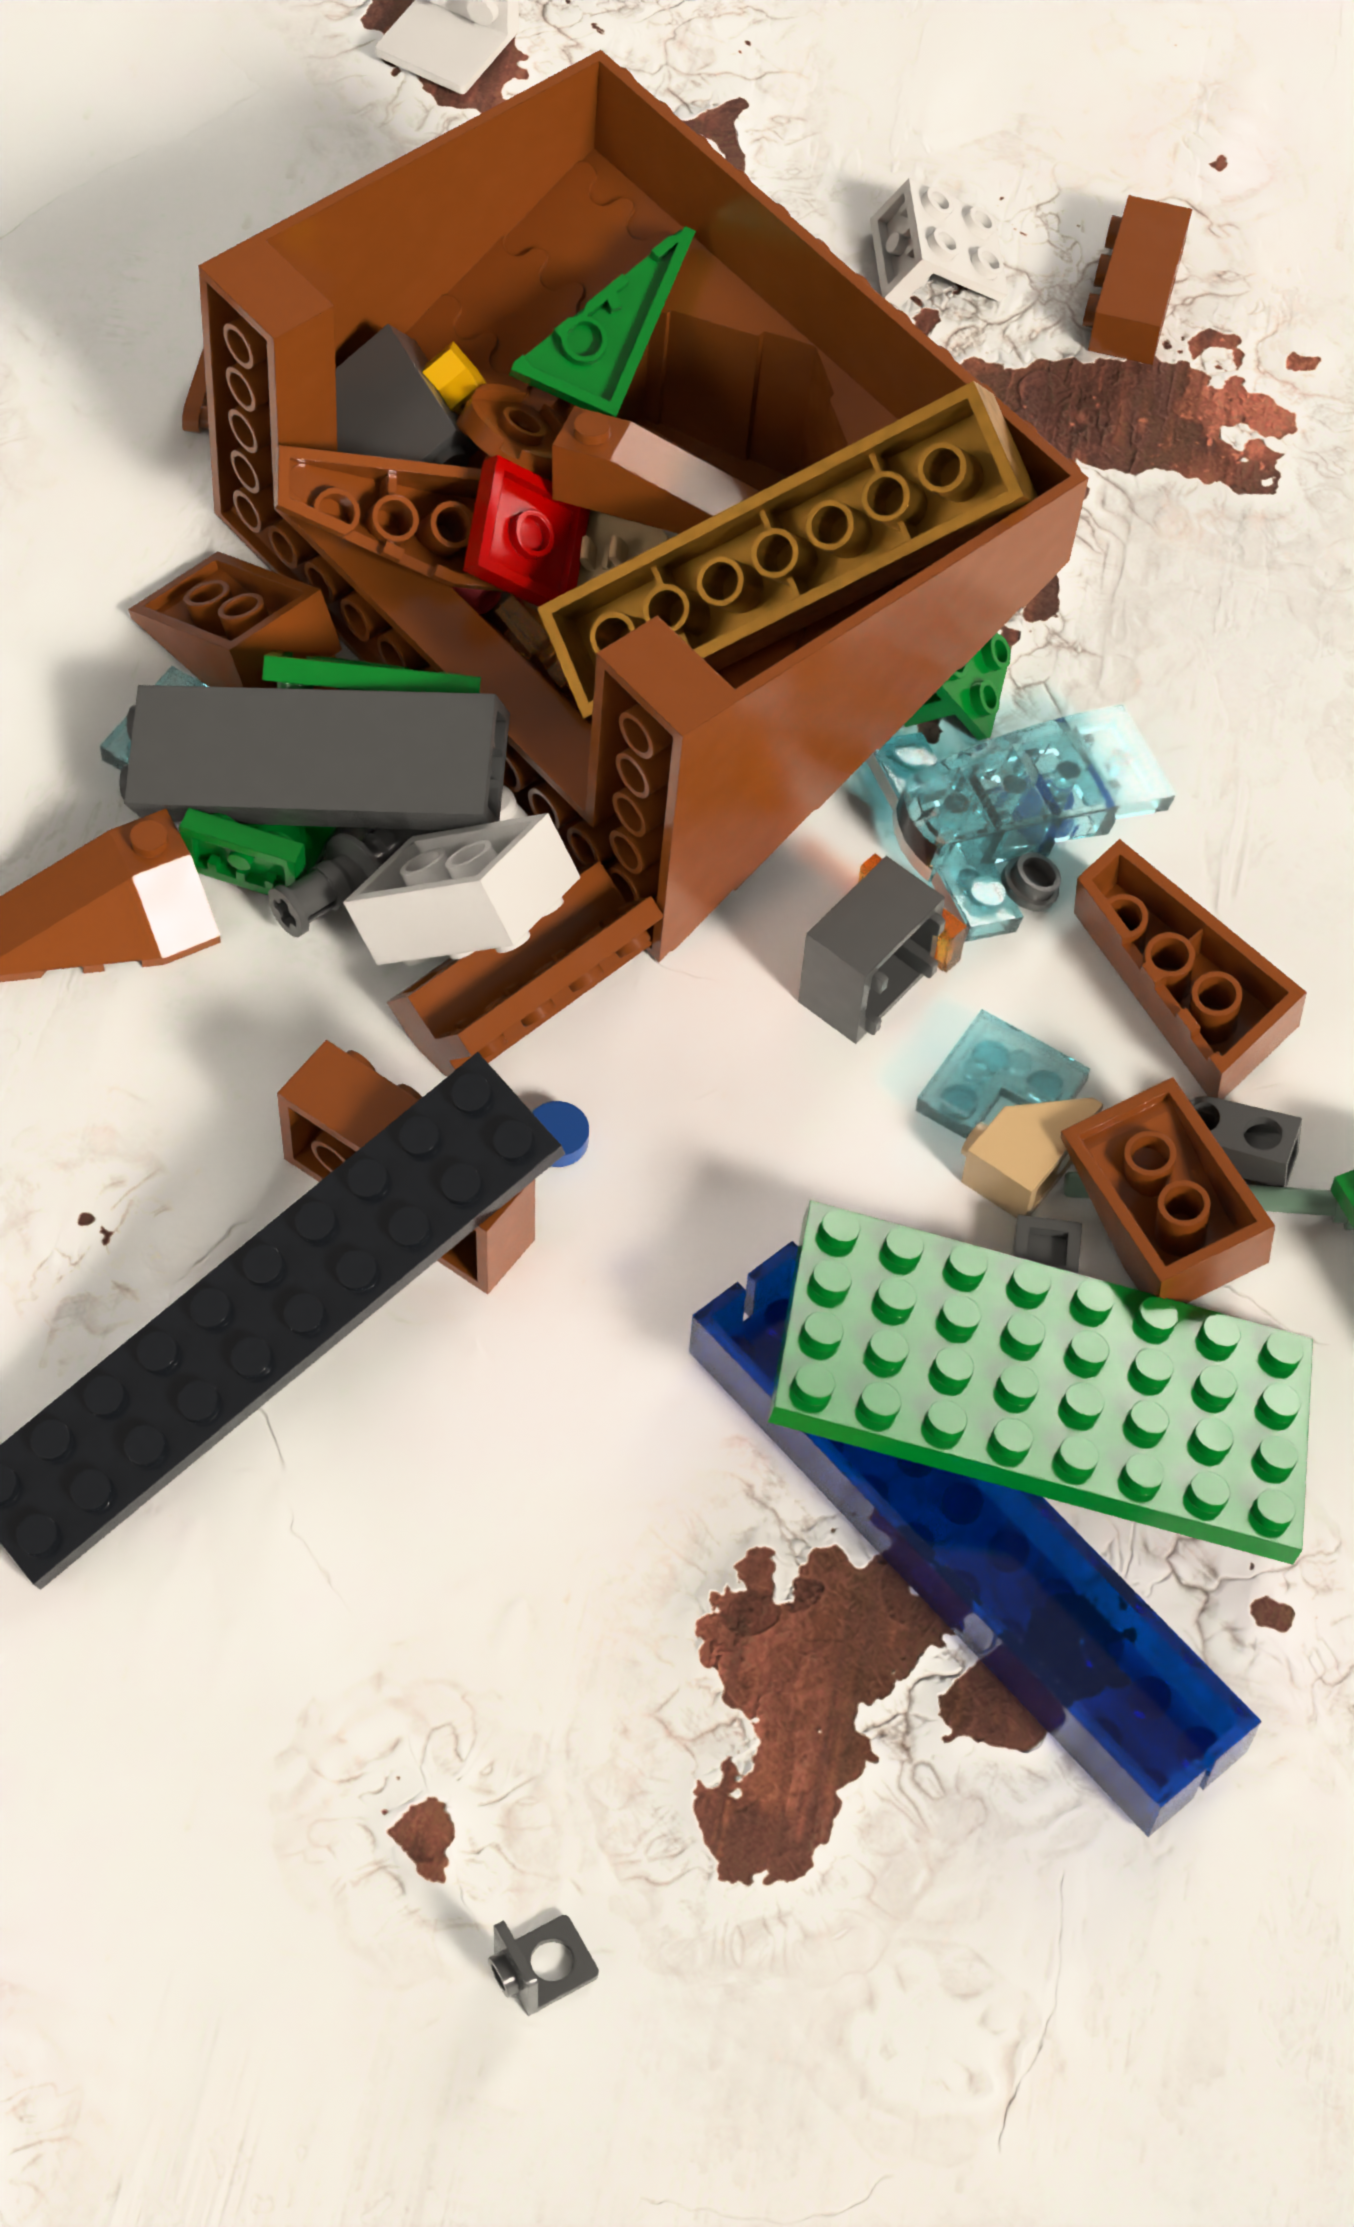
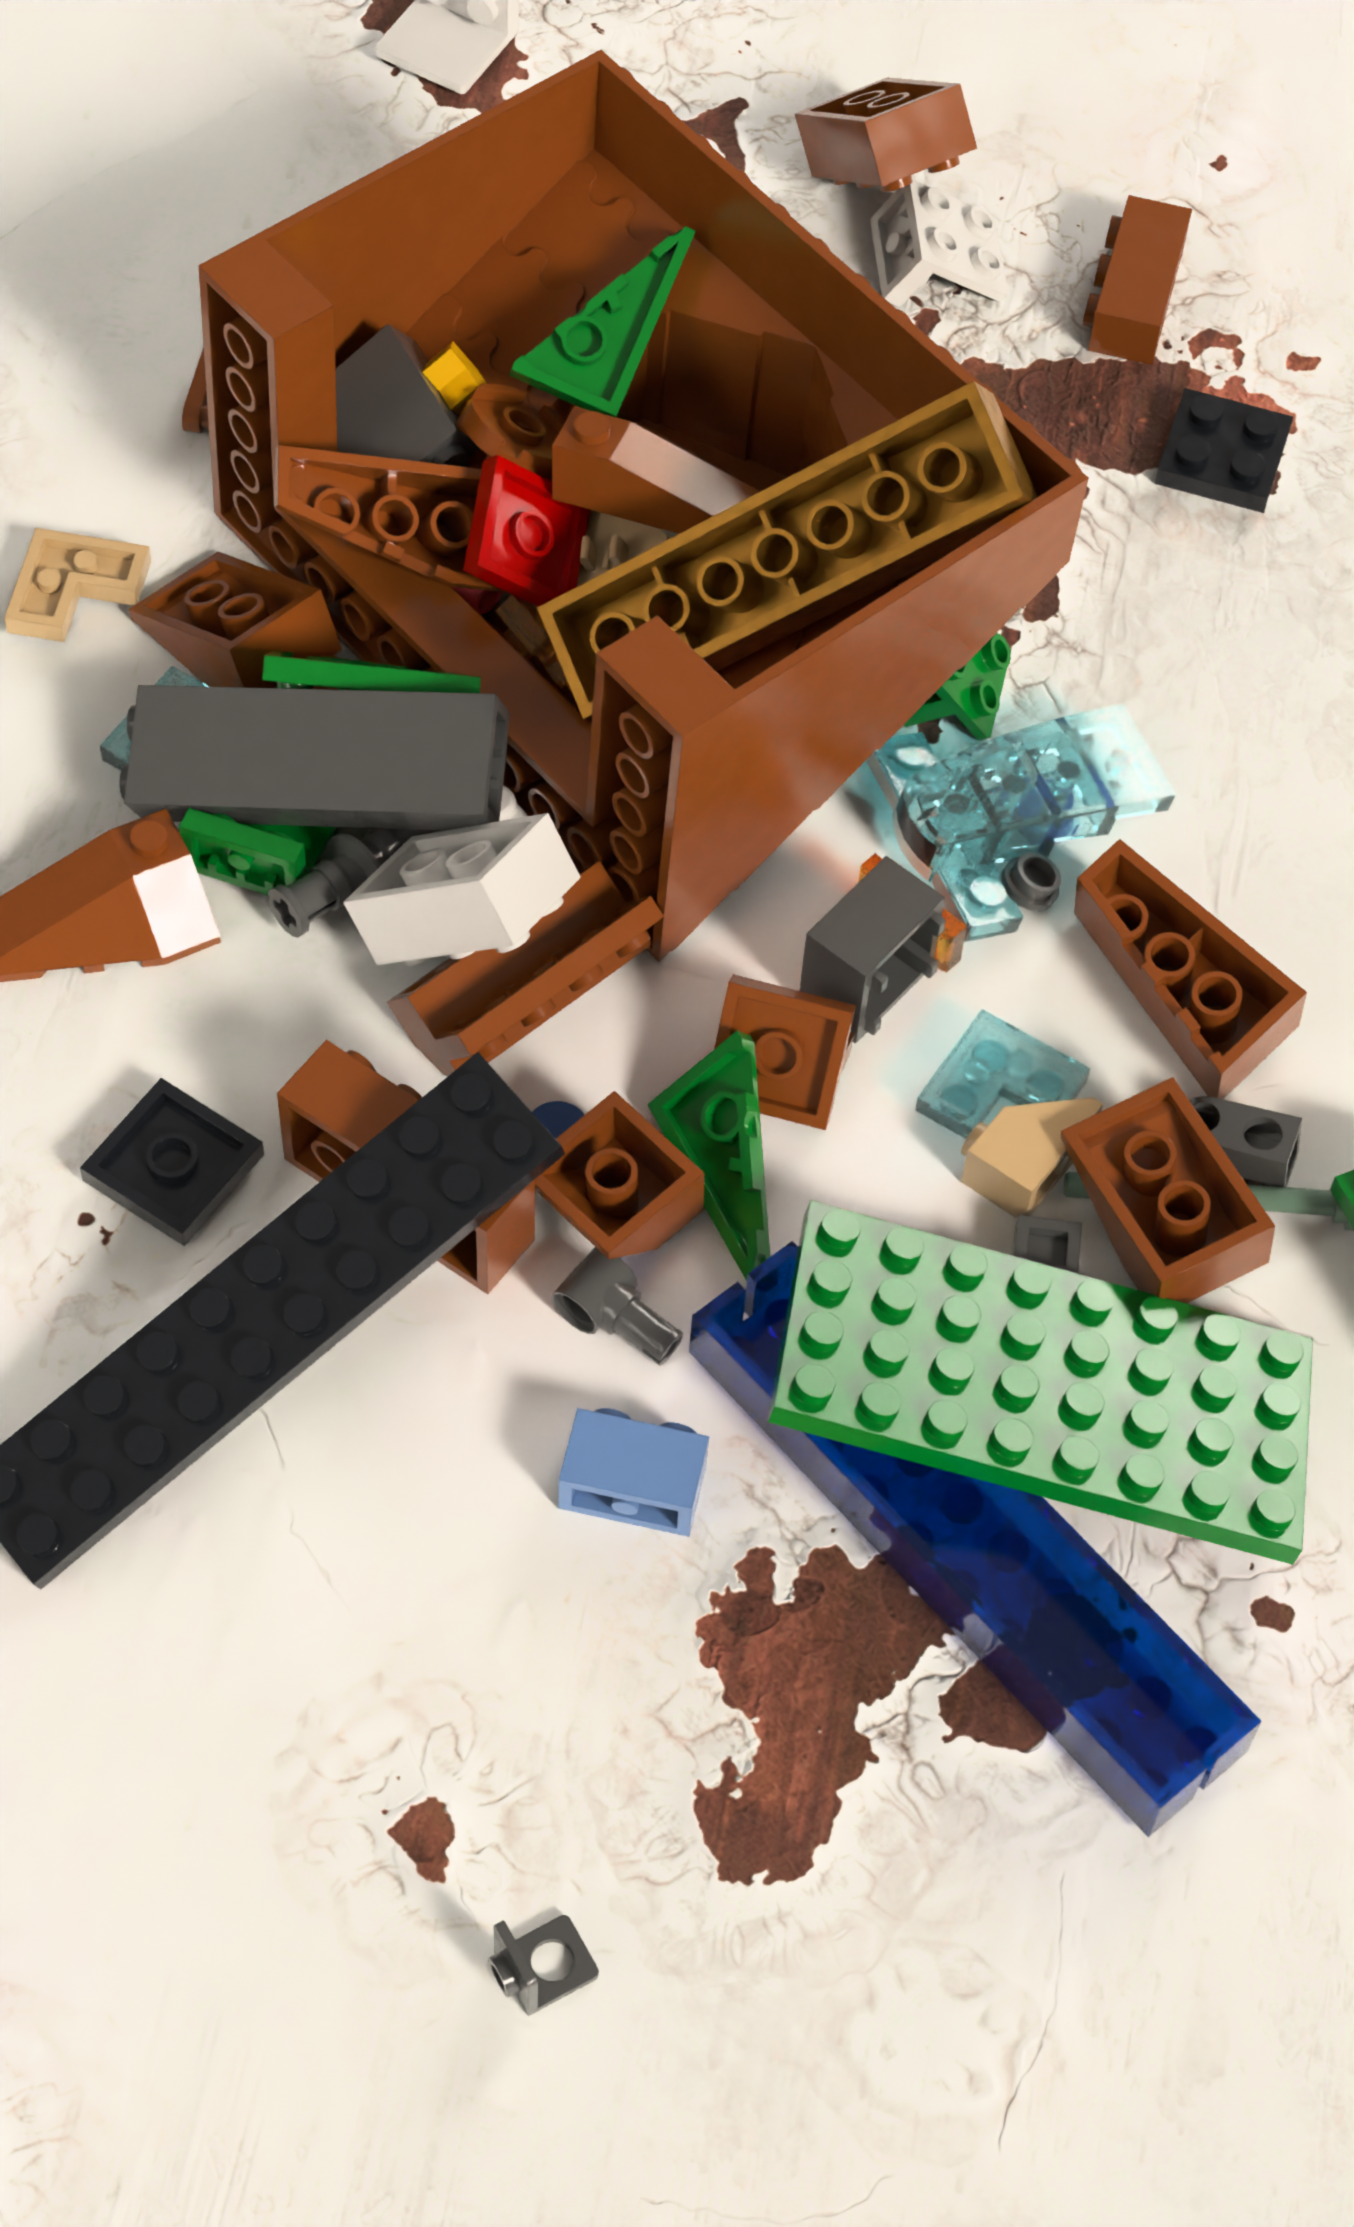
none -> tan plate [4,528,151,642]
none -> black plate [80,1078,264,1246]
none -> dark orange slope [535,1091,704,1259]
none -> dark grey pin [551,1247,684,1366]
none -> medium blue brick [558,1408,709,1537]
none -> green wing [647,1030,772,1286]
none -> dark orange bracket [714,974,856,1130]
none -> dark orange brick [795,77,977,192]
none -> black plate [1154,388,1293,513]

